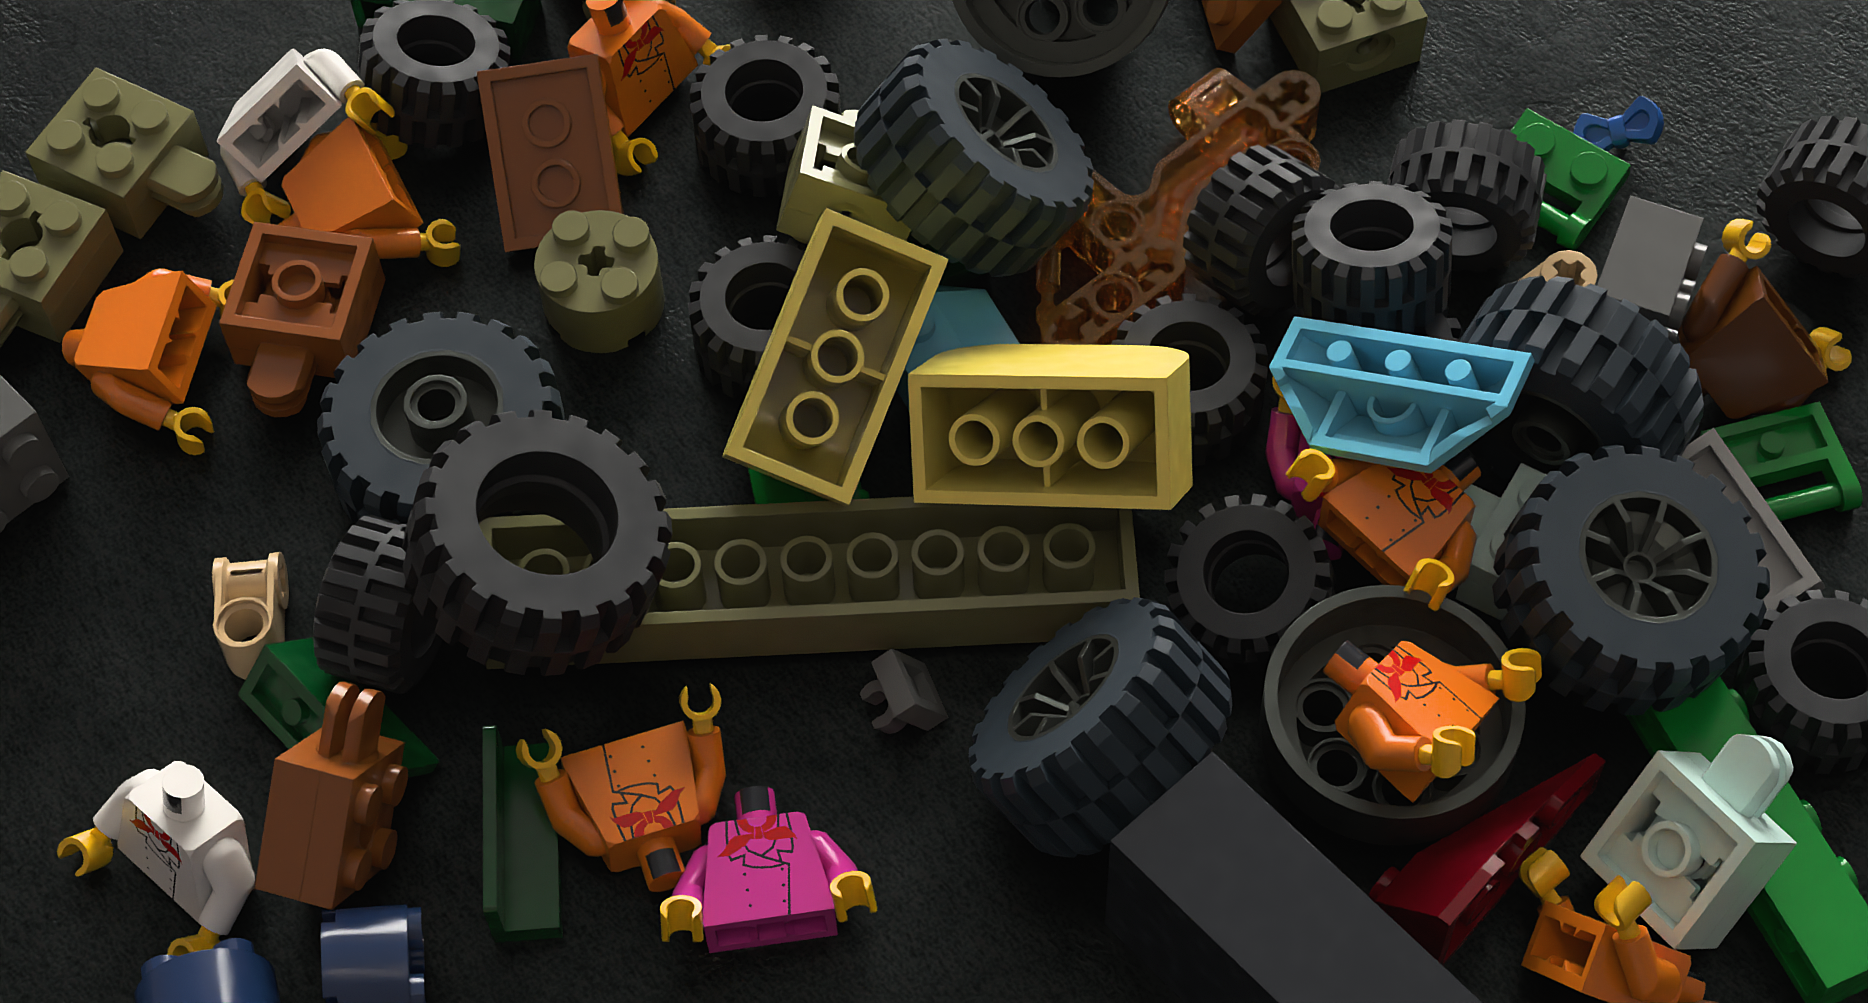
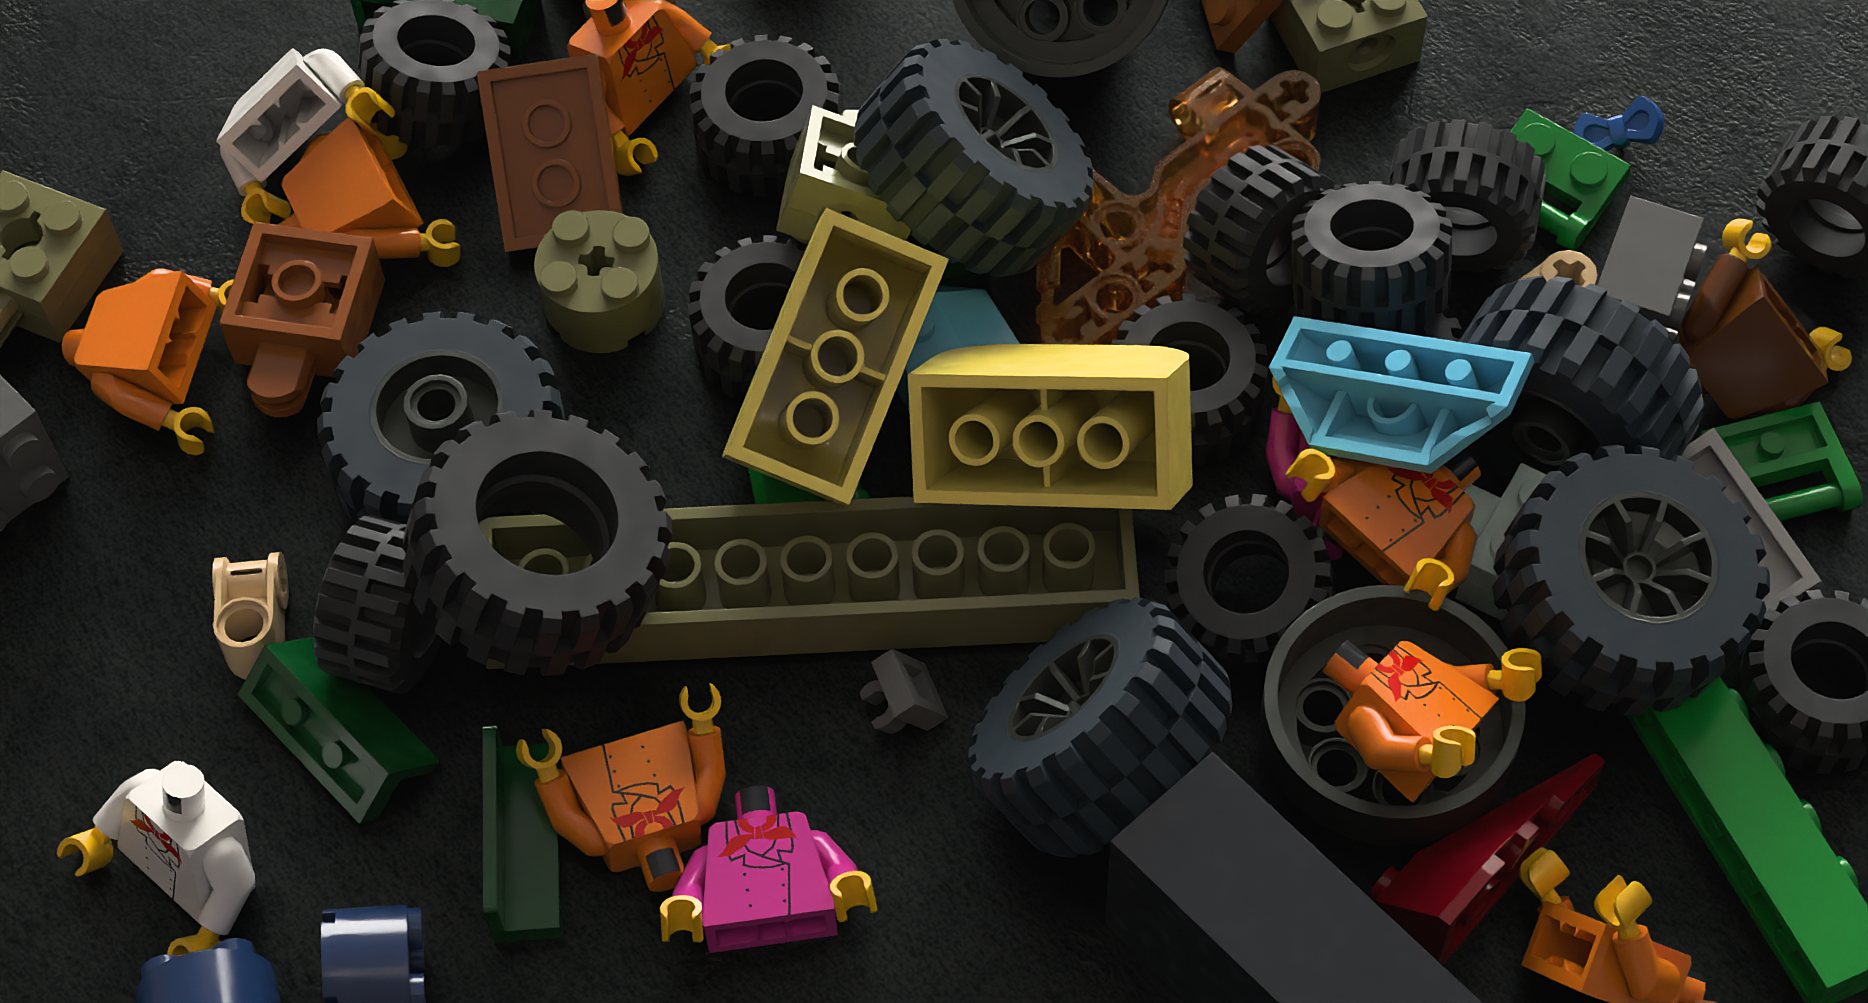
olive brick [25,67,224,239] -> none
dark orange brick [254,681,408,910] -> none
light aqua brick [1580,734,1797,950] -> none

